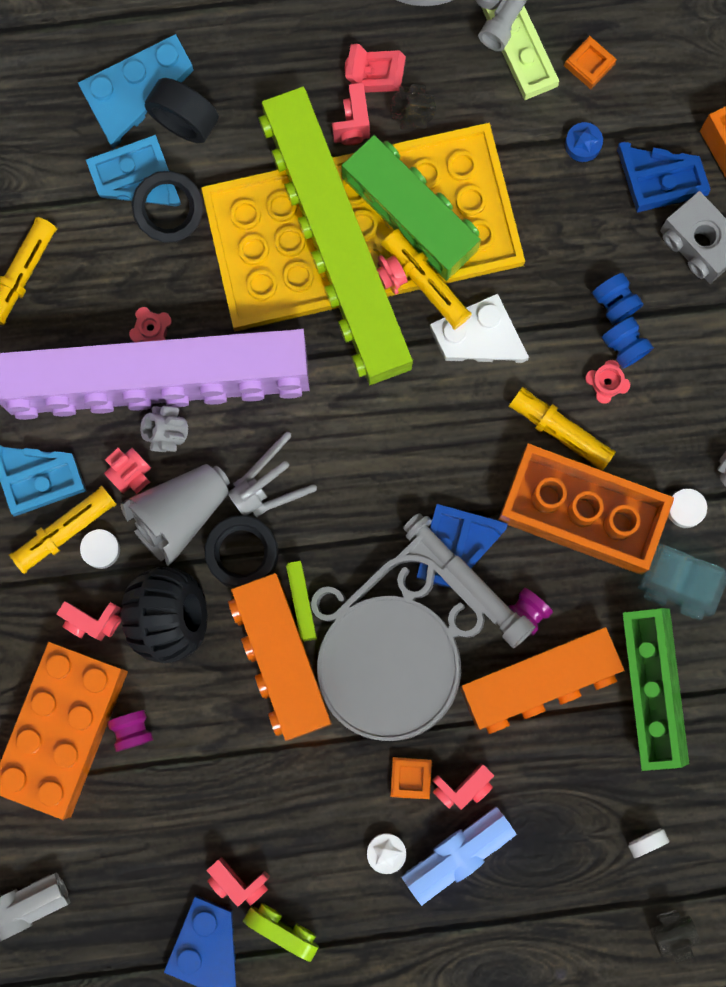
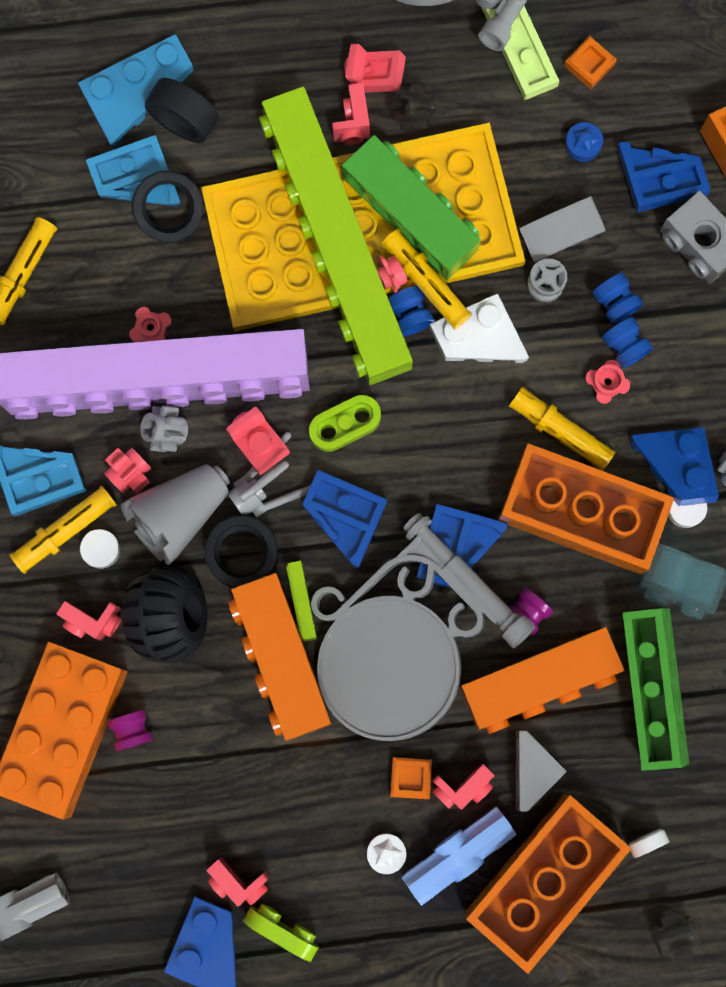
none -> coral bracket [226,407,290,475]
none -> blue wing [302,470,388,568]
none -> lime plate [309,395,381,452]
none -> blue wheel [388,286,435,337]
none -> orange brick [463,793,632,974]
none -> light grey slope [516,731,567,812]
none -> light grey slope [519,196,607,262]
none -> light grey wheel [527,258,567,302]
none -> blue wing [630,427,719,506]

